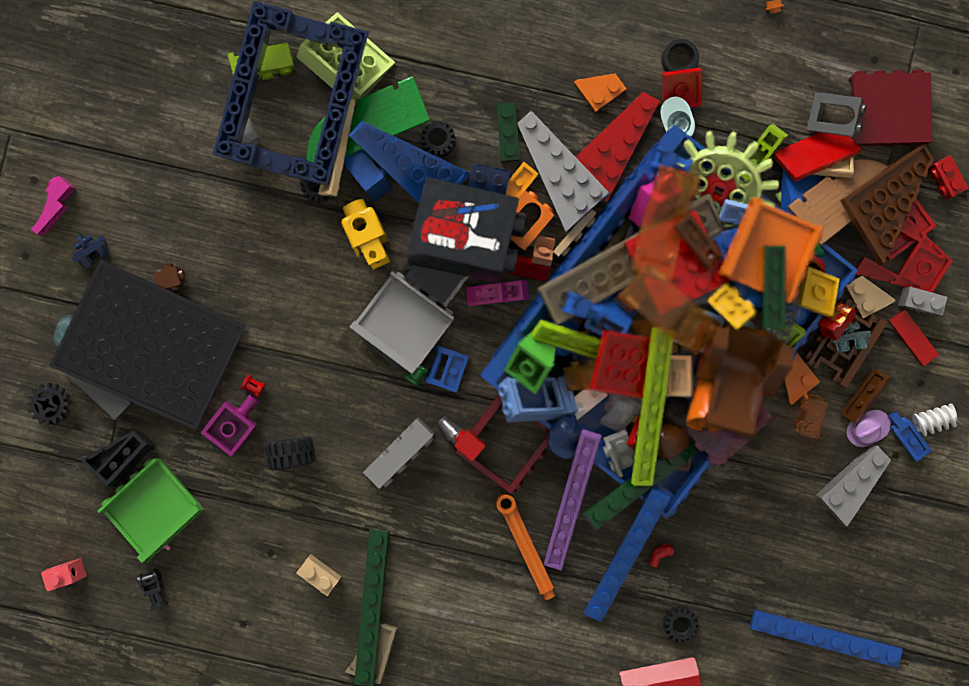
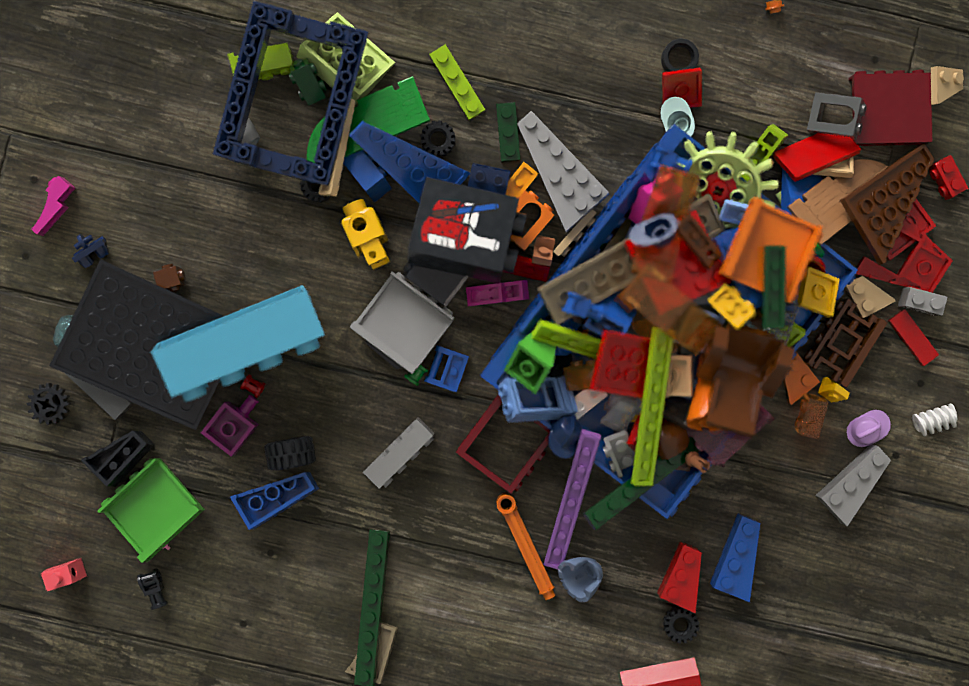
tan brick [296,554,341,596] -> none
flat silver cone [437,416,463,445] -> none
red brick [454,428,485,461] -> none
orange wing [574,73,626,112] -> none
red wing [576,92,660,203] -> none
blue plate [584,486,670,622] -> none
red arm [649,544,674,568] -> none
blue plate [749,609,903,668] -> none
red leg [819,303,856,342] -> none
clear light blue hips [831,322,872,352] -> none
reddish brown plate [840,368,892,425] -> none
blue hinge [887,412,932,462] -> none
none -> medium azure brick [152,285,325,402]
none -> blue wedge [230,472,320,530]
none -> dark green brick [289,58,327,106]
none -> lime plate [429,44,485,121]
none -> sand blue hair [558,557,603,602]
none -> piece [629,214,678,247]
none -> red wedge [657,541,702,613]
none -> nougat pin [685,452,710,473]
none -> blue wedge [710,513,760,602]
none -> yellow bracket [818,377,850,403]
none -> tan wing [931,66,964,105]

